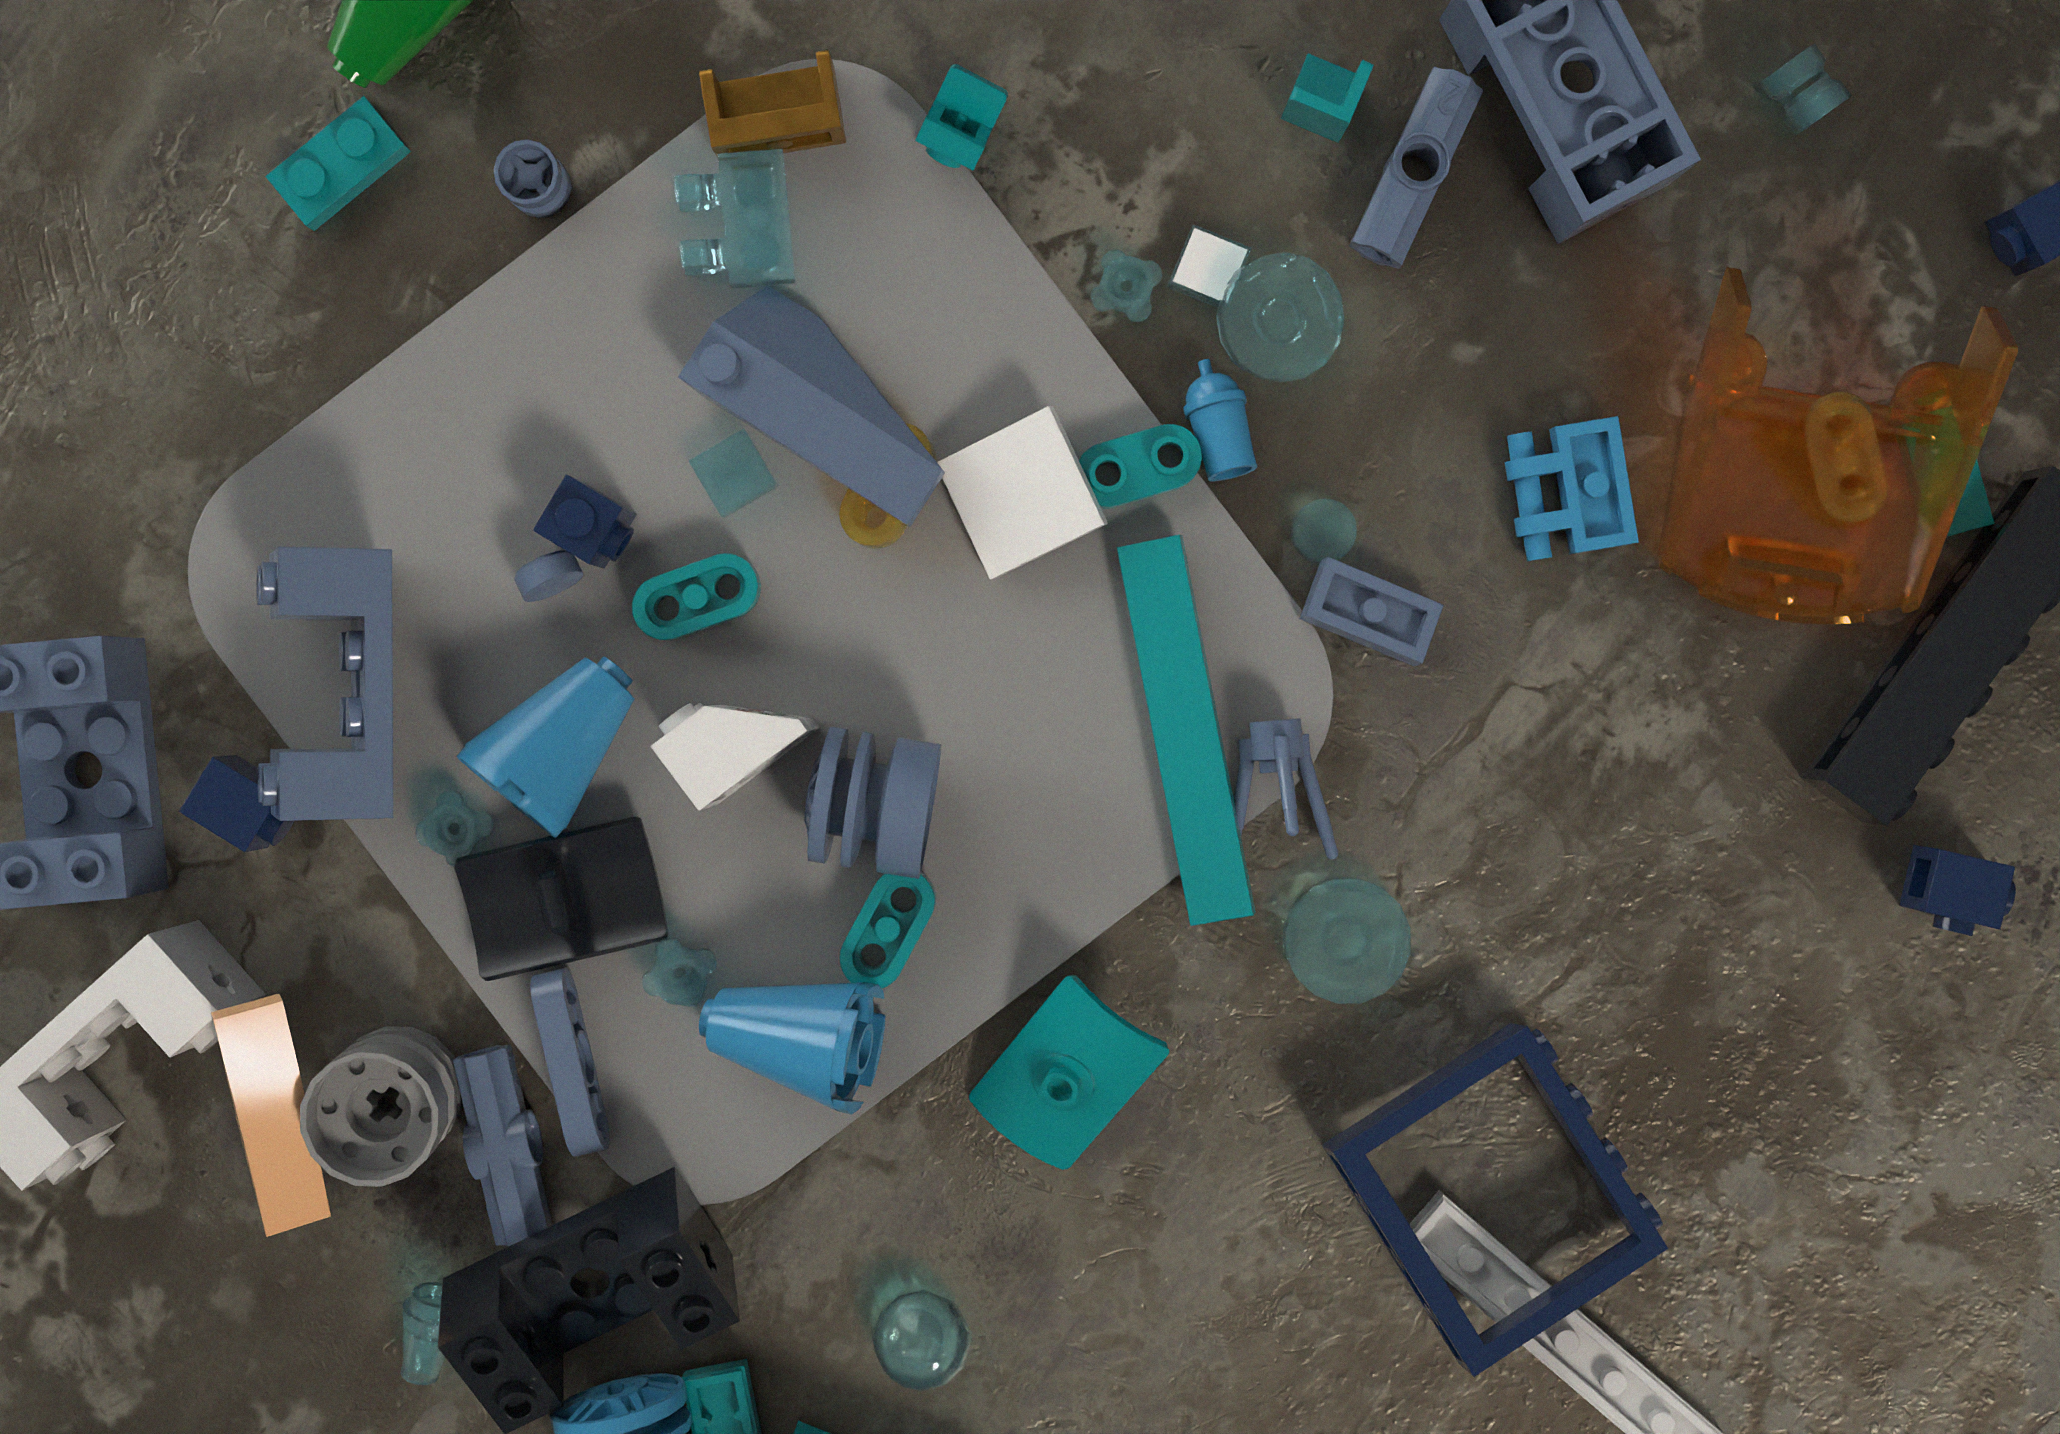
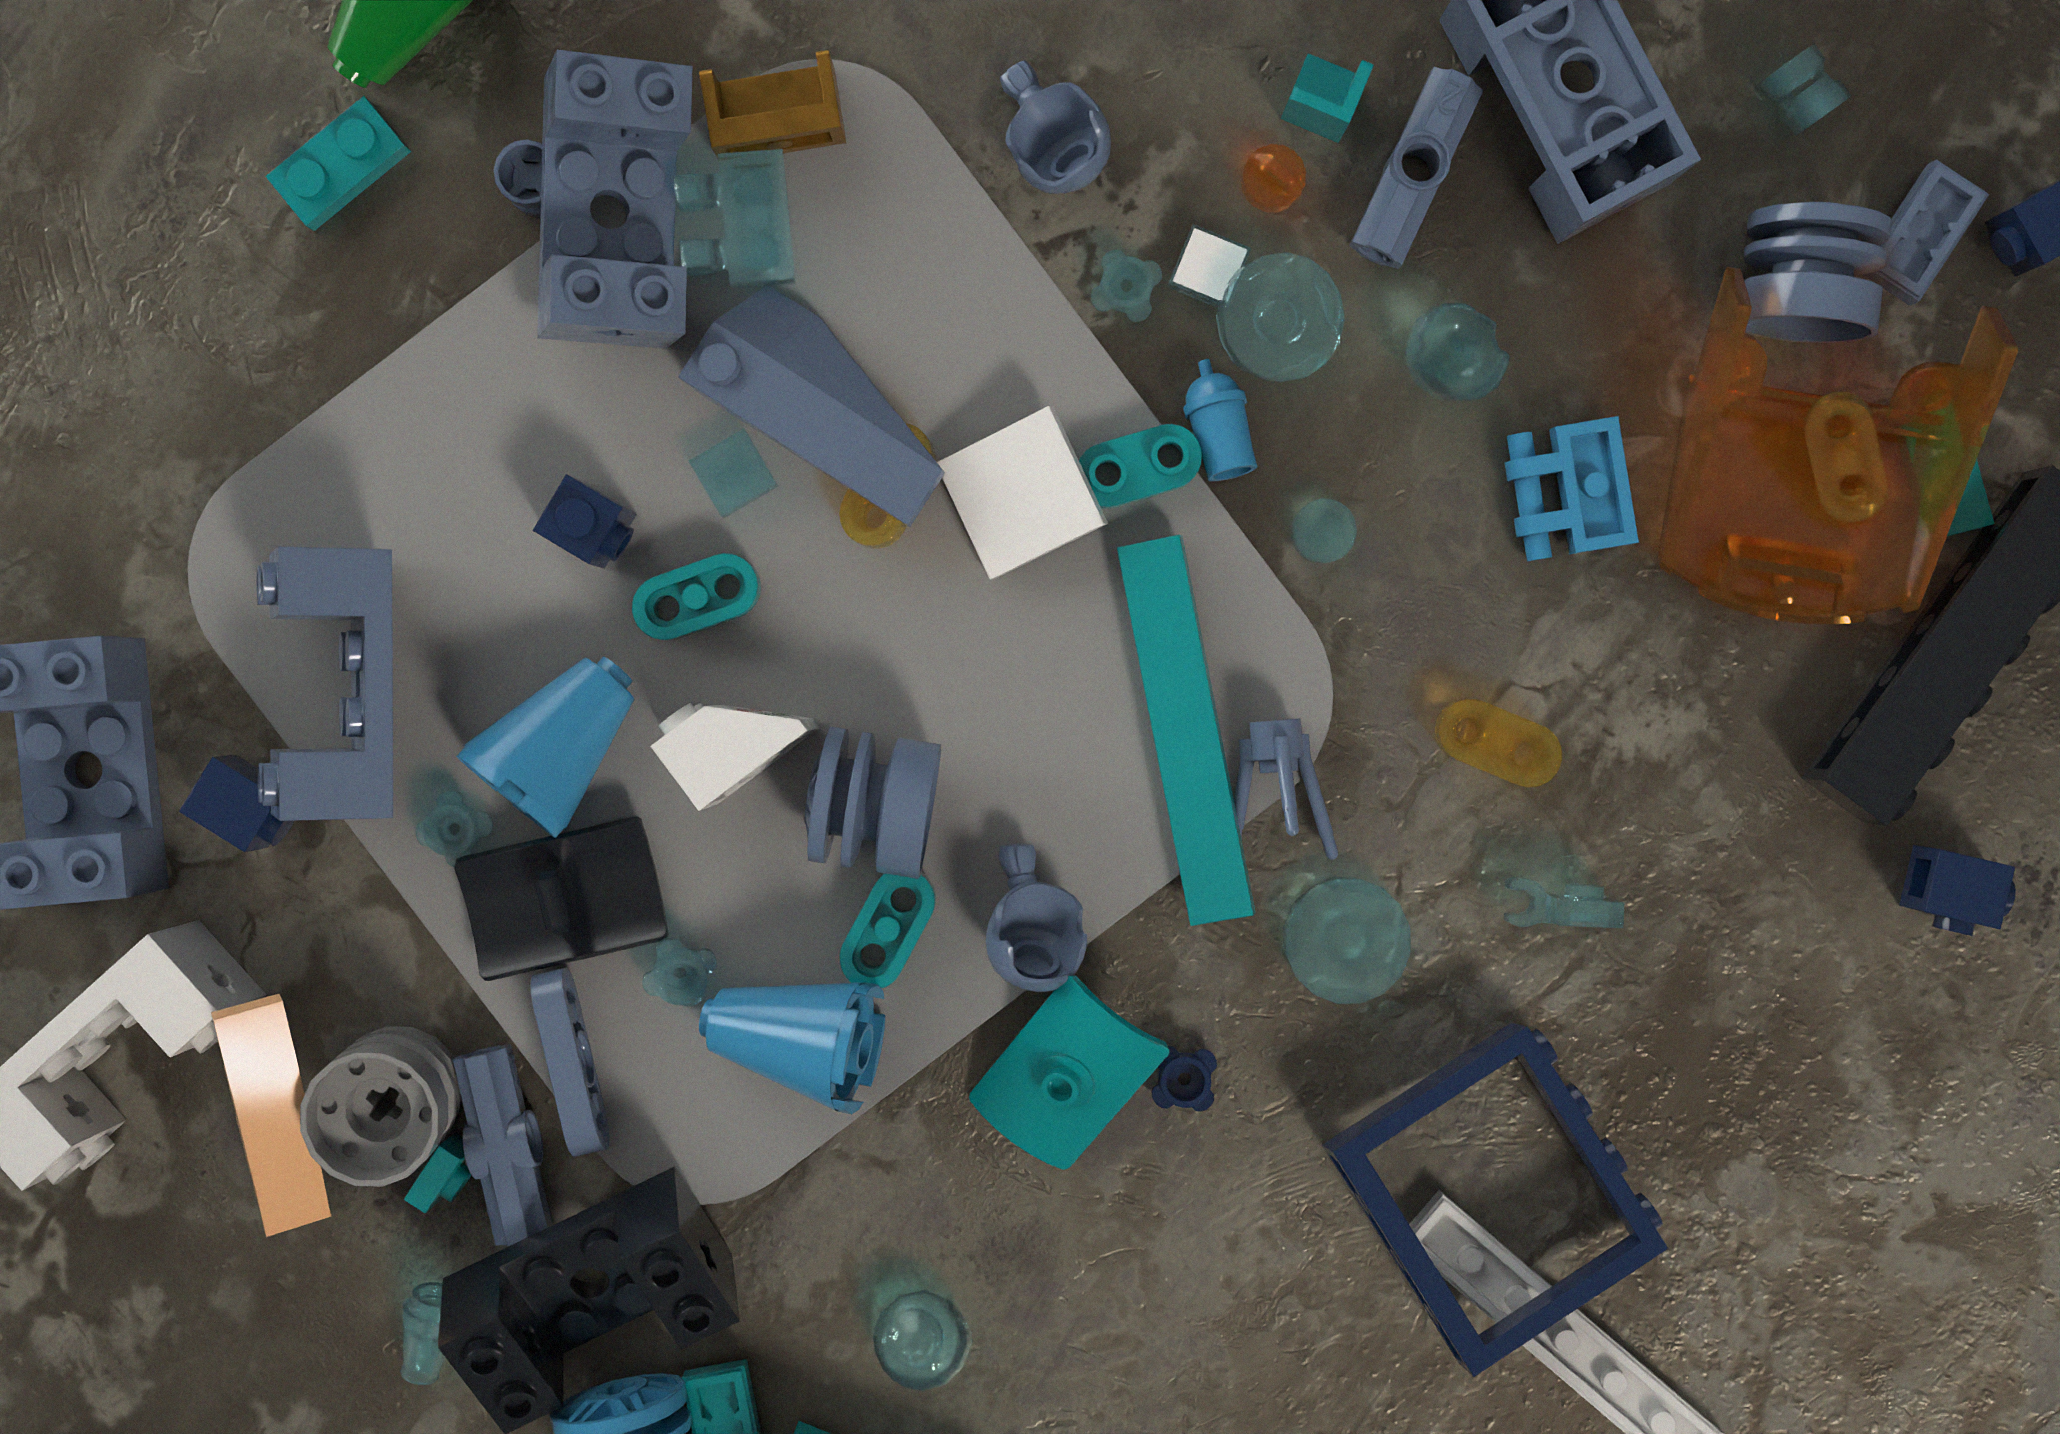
sand blue tile [514,550,584,602] -> none
teal bracket [915,64,1008,171] -> none
sand blue plate [1299,557,1444,667] -> none
none -> teal plate [404,1133,471,1213]
none -> sand blue plate [537,49,693,349]
none -> sand blue hair [985,843,1087,992]
none -> sand blue hair [999,60,1111,194]
none -> dark blue plate [1151,1045,1217,1112]
none -> clear orange tile [1241,144,1306,212]
none -> clear light blue hair [1405,303,1510,401]
none -> clear yellow plate [1435,699,1562,787]
none -> clear light blue plate [1504,876,1625,928]
none -> sand blue wheel [1736,202,1891,343]
none -> sand blue plate [1862,159,1989,306]

